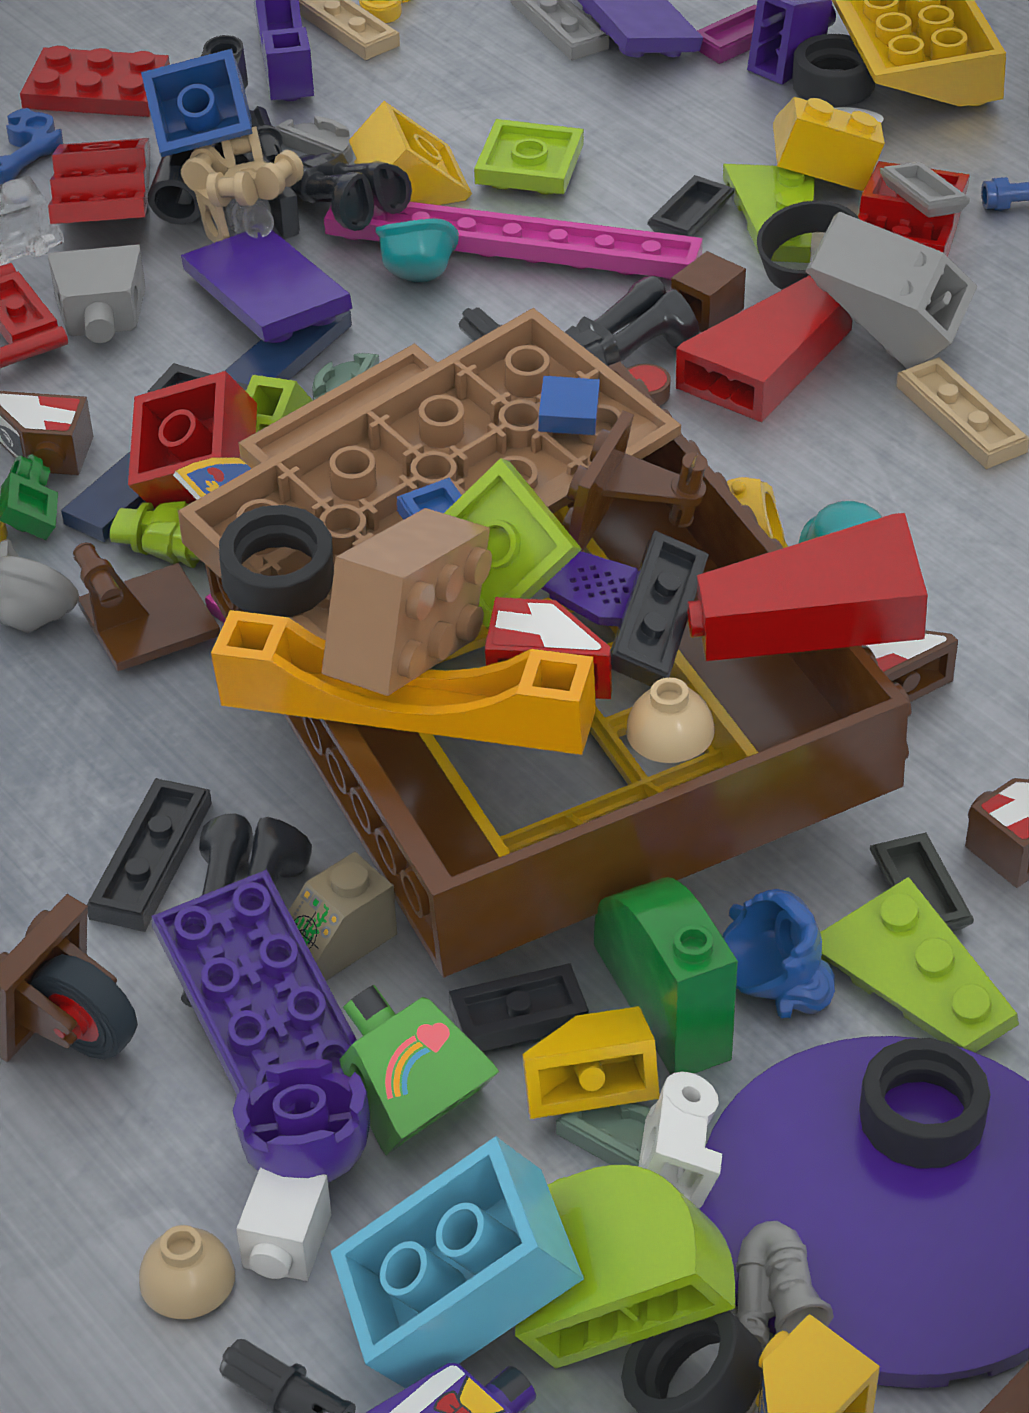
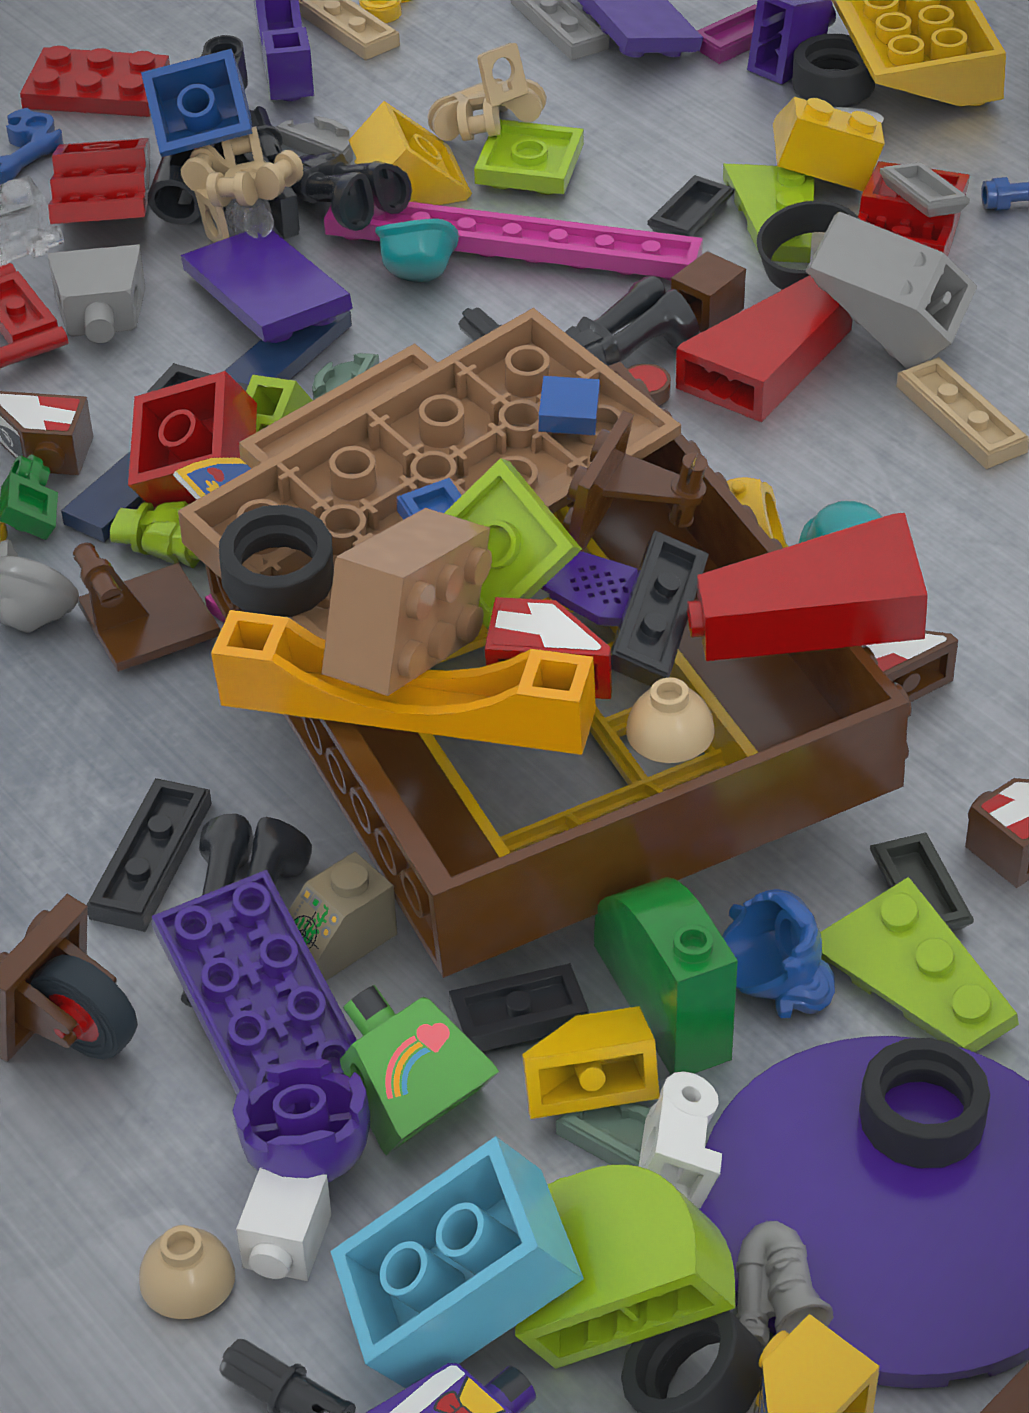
none -> tan piece [427,43,547,141]

